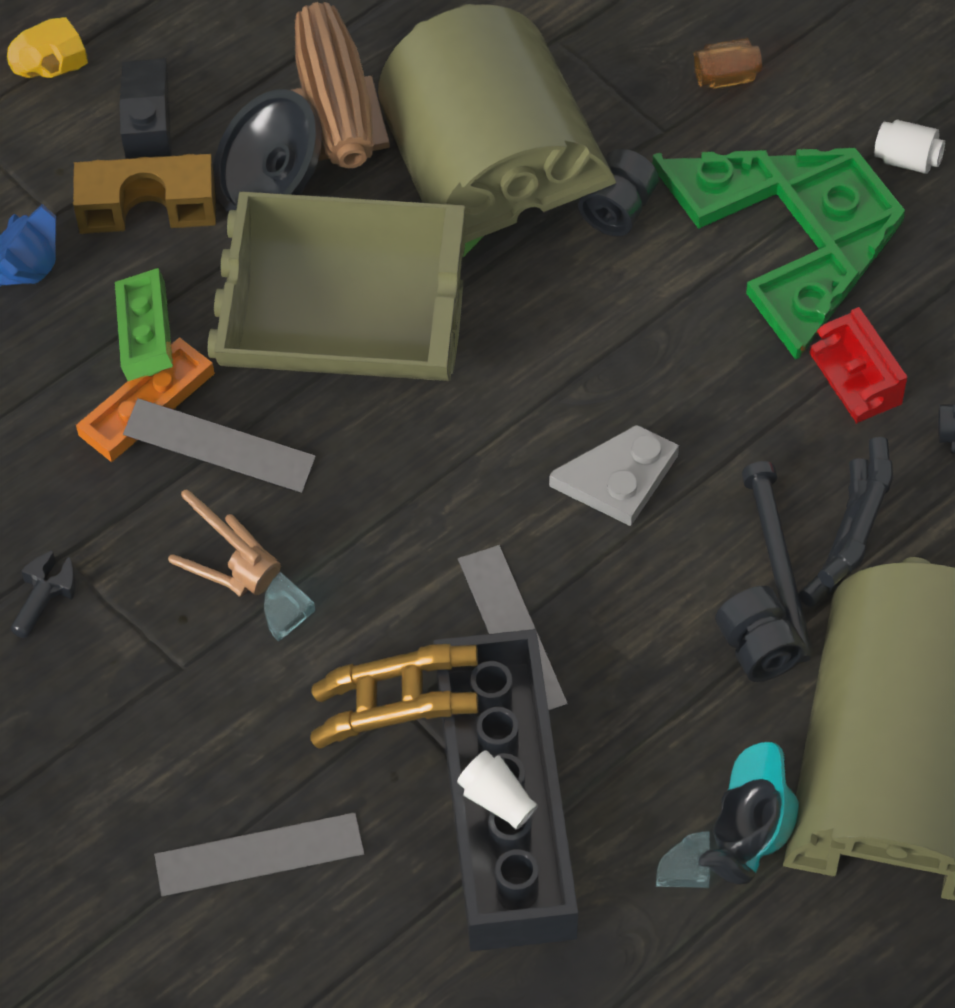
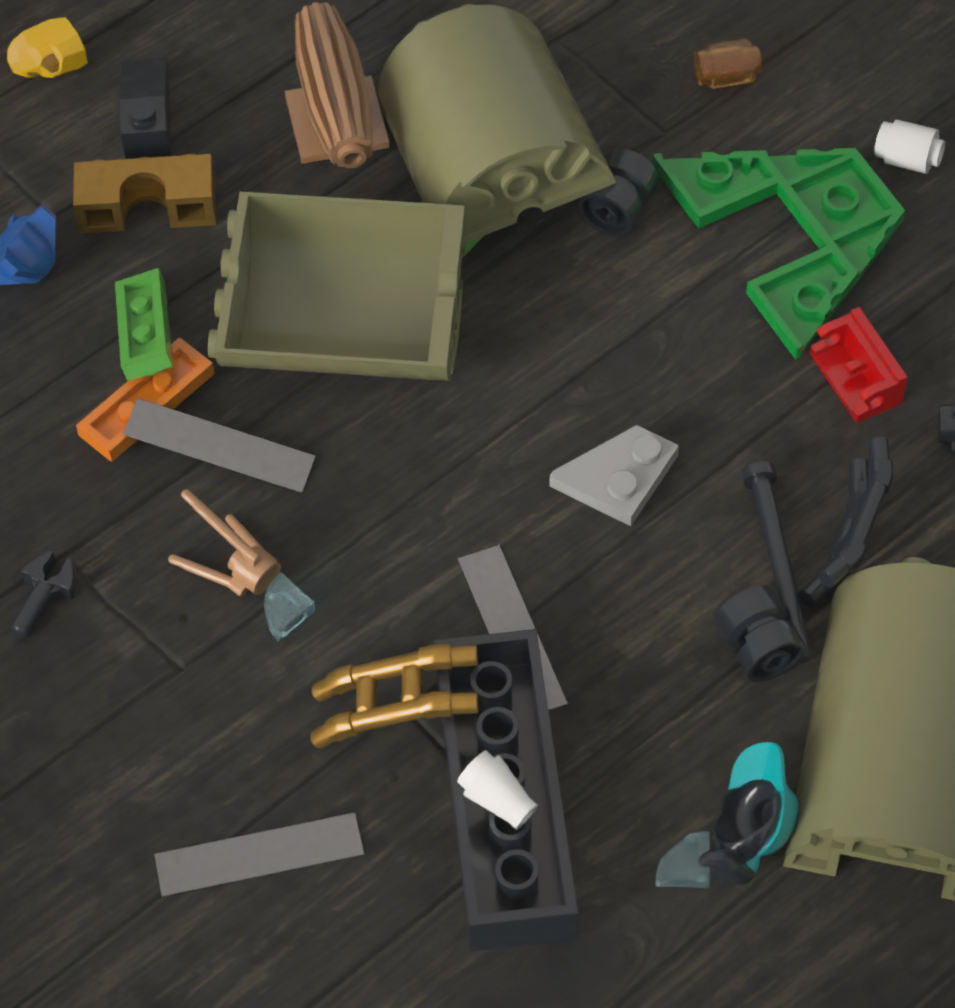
black dish [213,89,322,212] -> none

